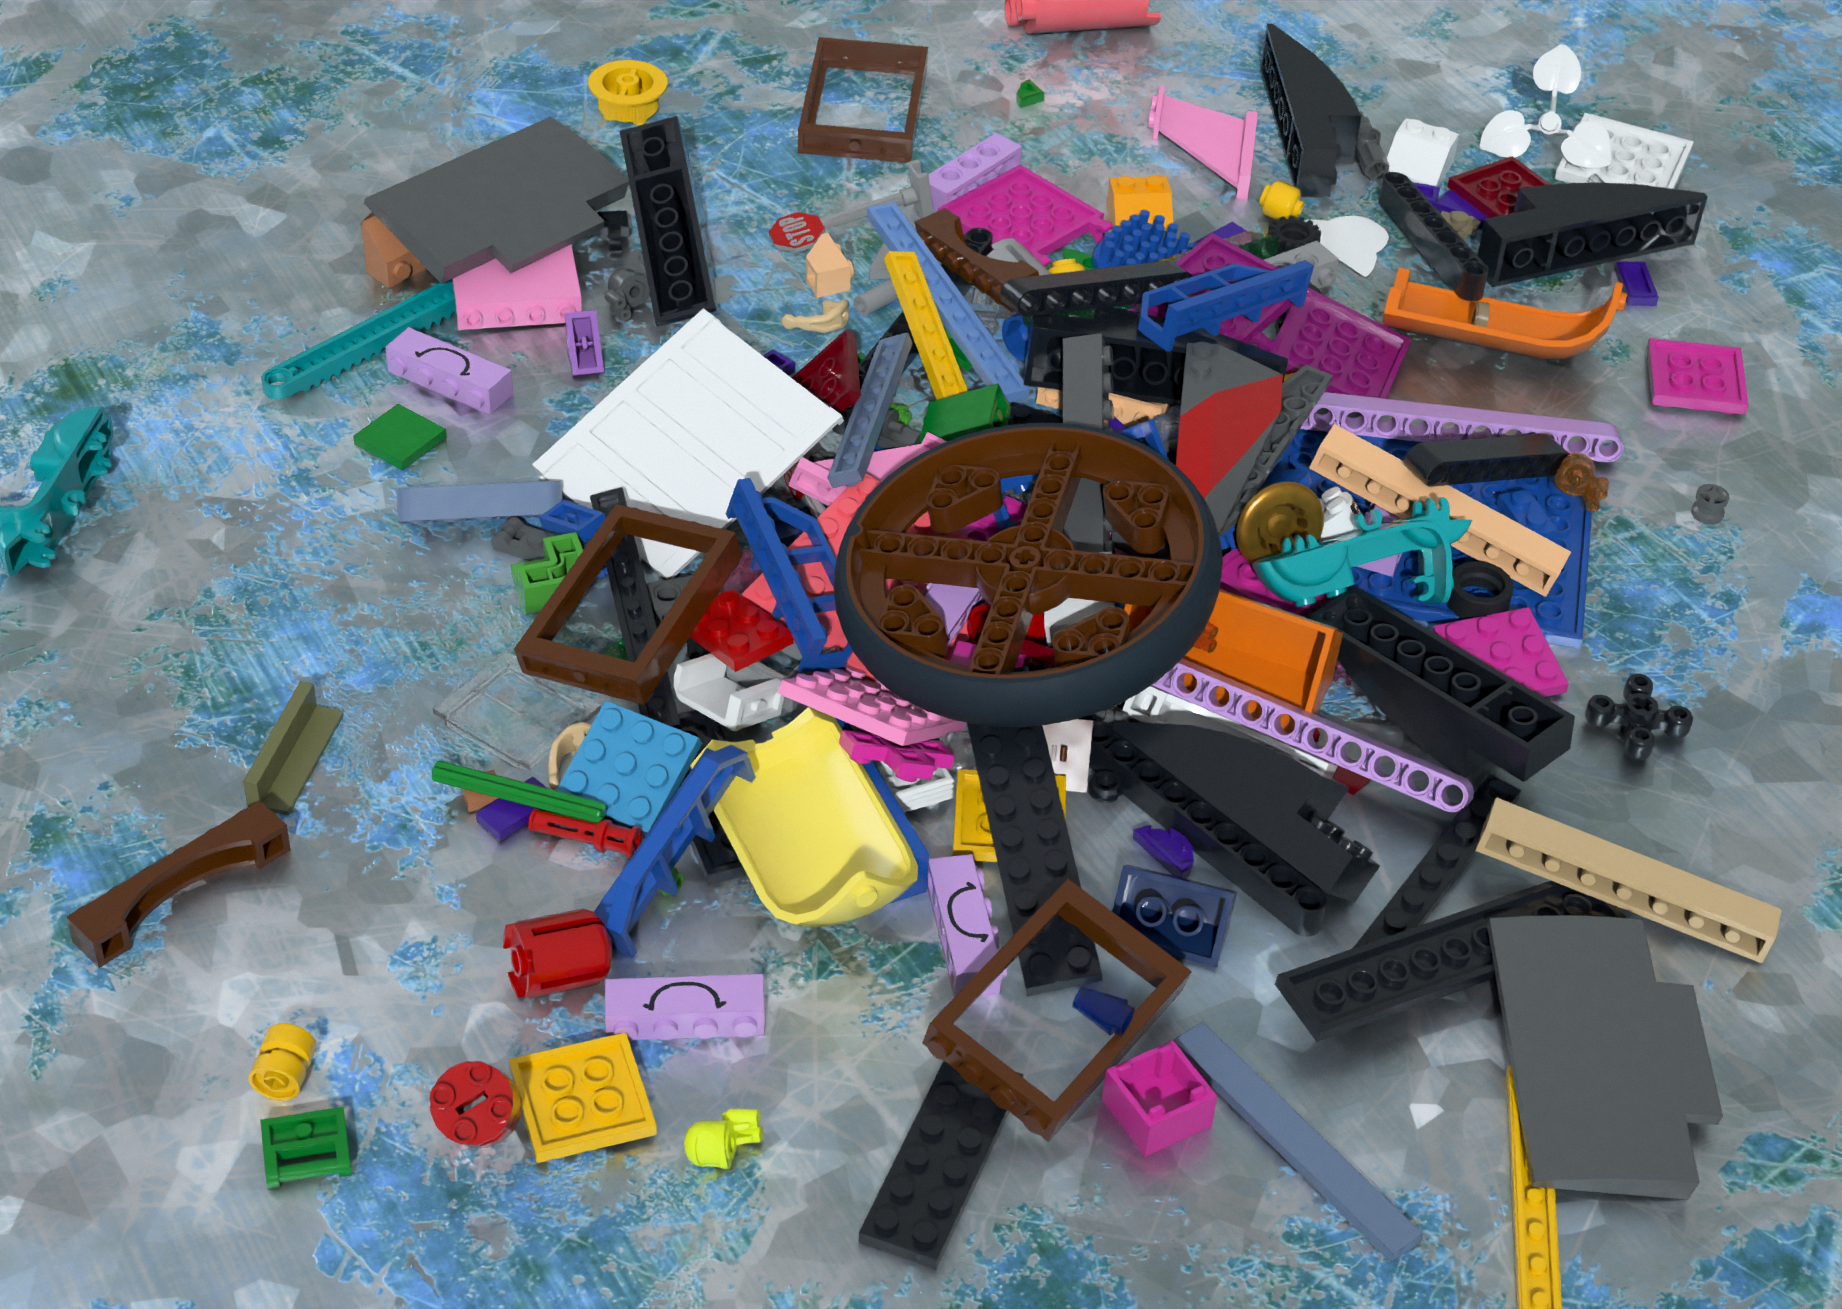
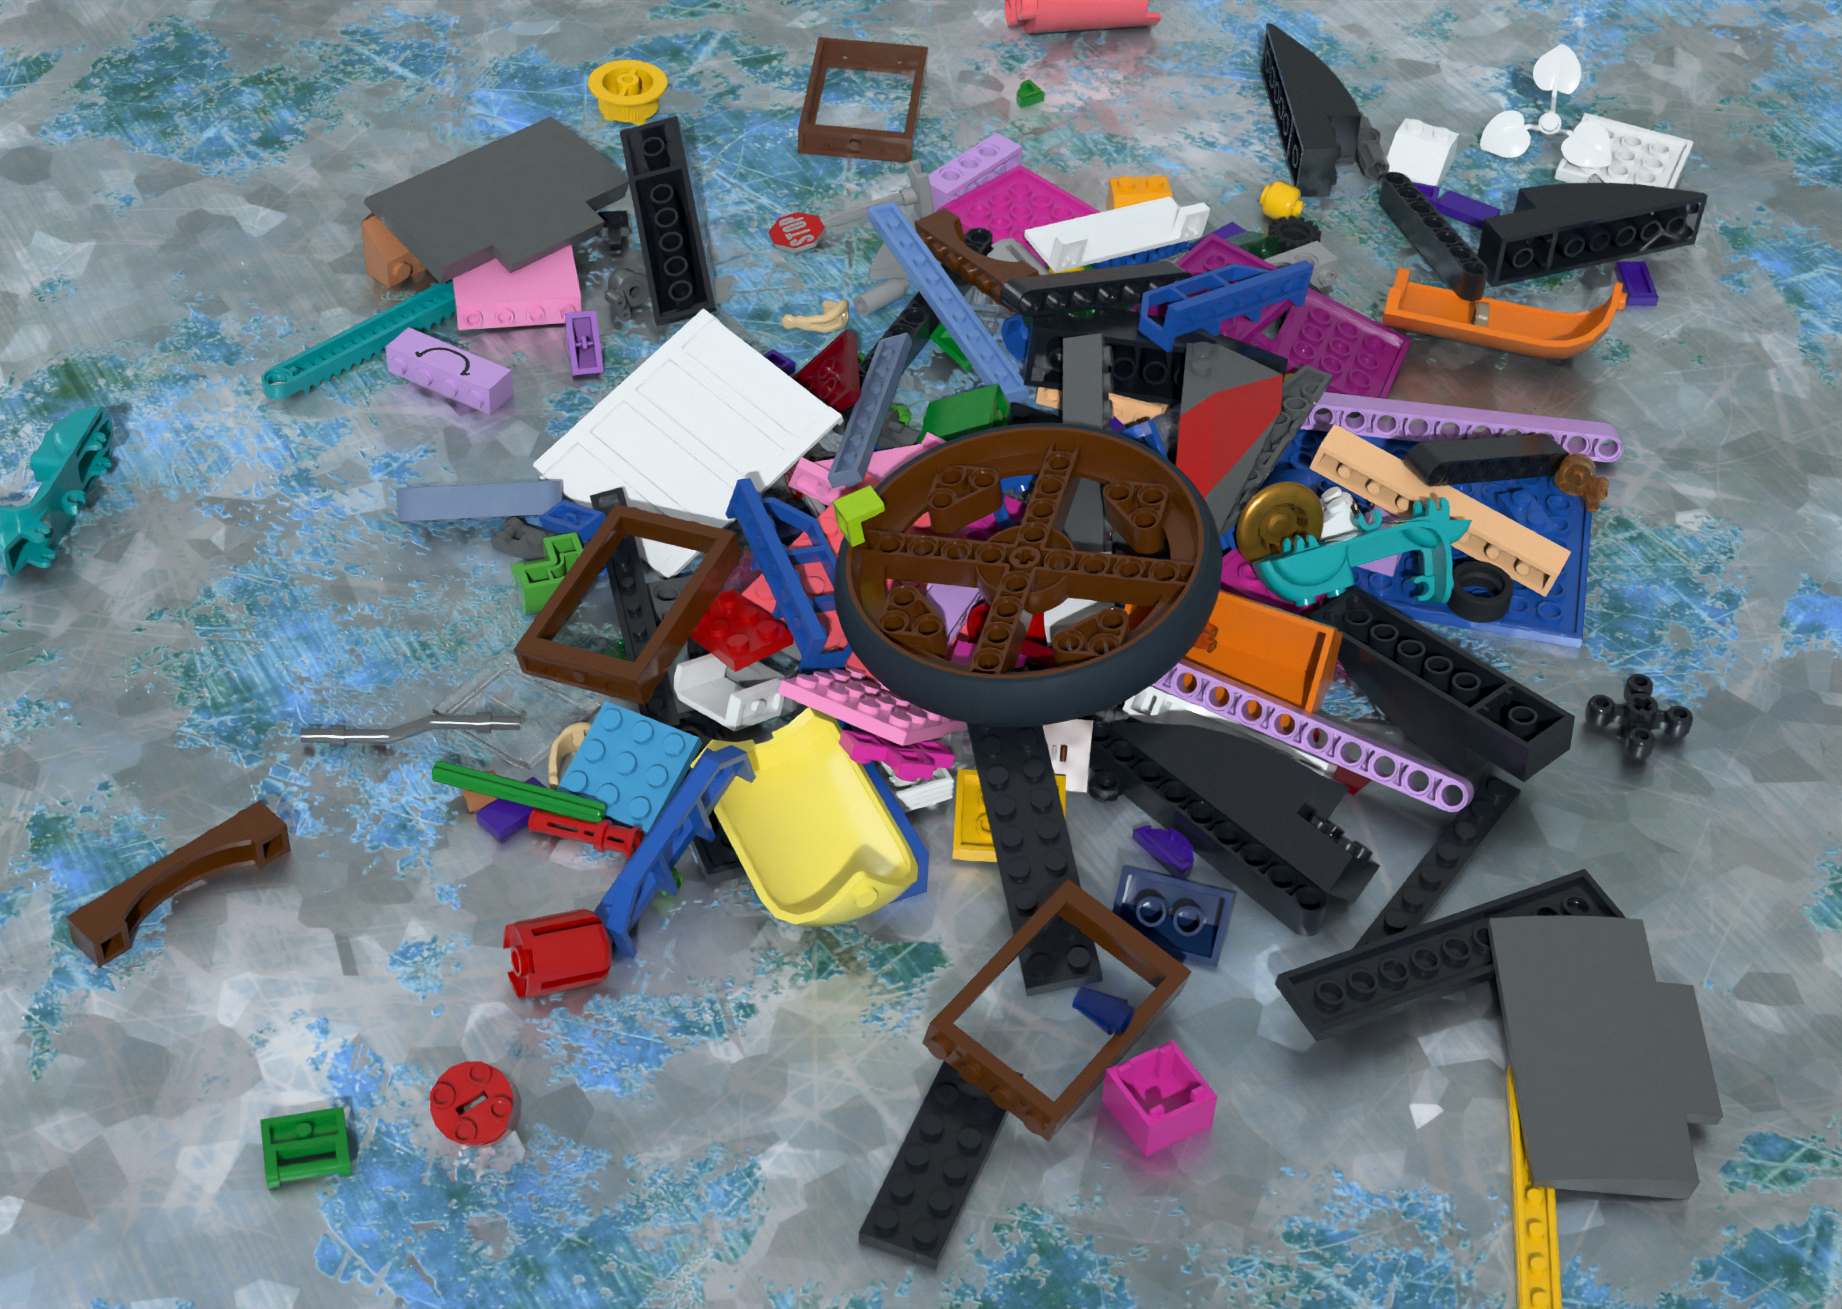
olive panel [243,681,343,815] -> none
yellow wheel [248,1023,317,1101] -> none
green tile [353,404,447,470] -> none
yellow plate [509,1032,657,1163] -> none
lavender brick [605,974,765,1041] -> none
neon yellow piece [684,1108,764,1169] -> none
light nougat slope [805,232,854,298] -> none
yellow plate [884,251,968,400] -> none
lavender brick [927,854,1007,997] -> none
bright pink piece [1148,85,1258,199] -> none
sand blue tile [1173,1022,1423,1262] -> none
white sticker [1304,216,1389,277] -> none
dark pink plate [1432,607,1569,697] -> none
dark tan piece [1441,211,1481,240] -> none
dark red plate [1447,156,1552,218] -> none
tan brick [1475,797,1782,963] -> none
dark pink plate [1646,338,1749,415] -> none
dark grey wheel [1691,484,1729,525] -> none
none -> dark grey bar [300,712,521,747]
none -> lime panel [832,485,885,547]
none -> white bracket [1024,197,1211,273]

